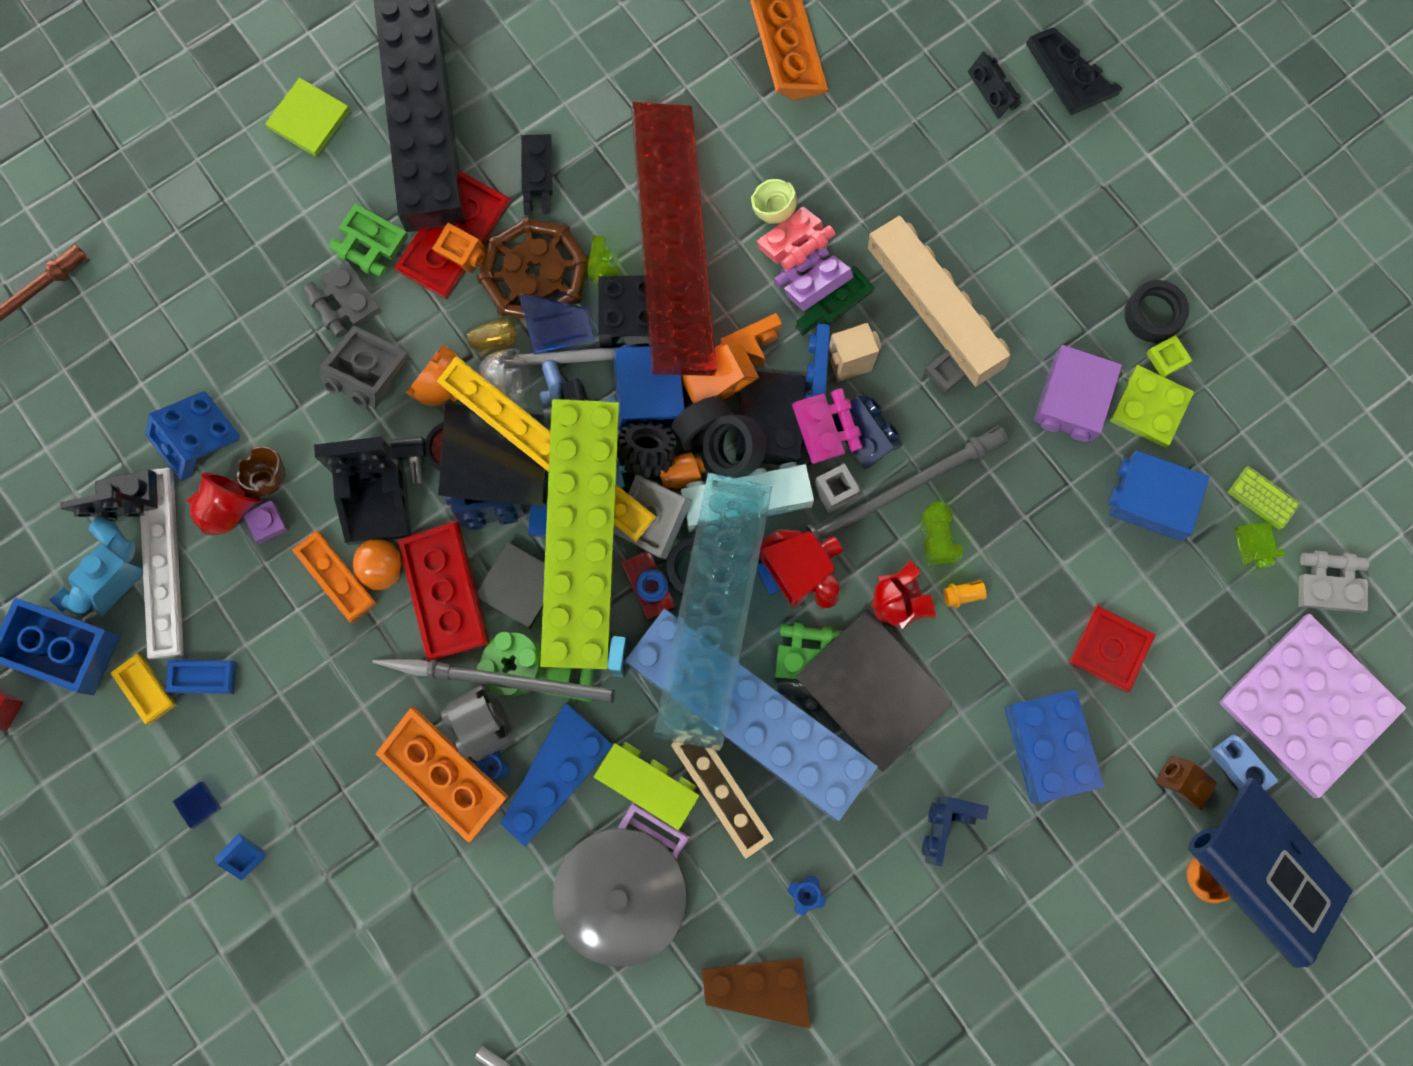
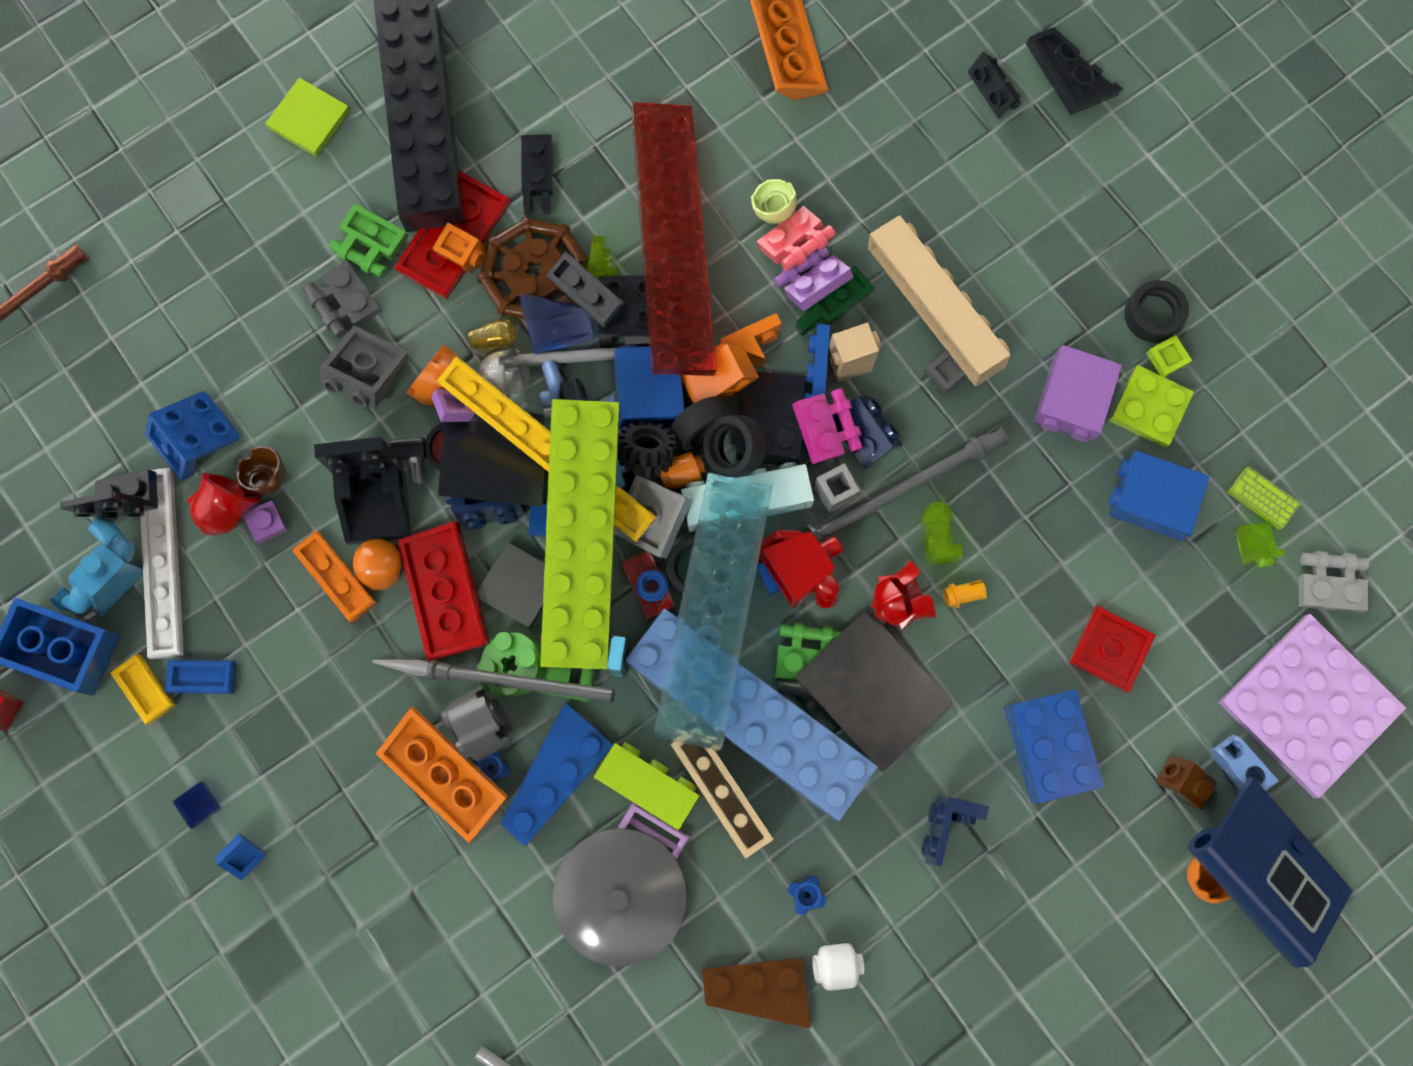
none -> medium lavender plate [432,389,474,422]
none -> black tile [546,252,629,331]
none -> white head [813,943,864,991]

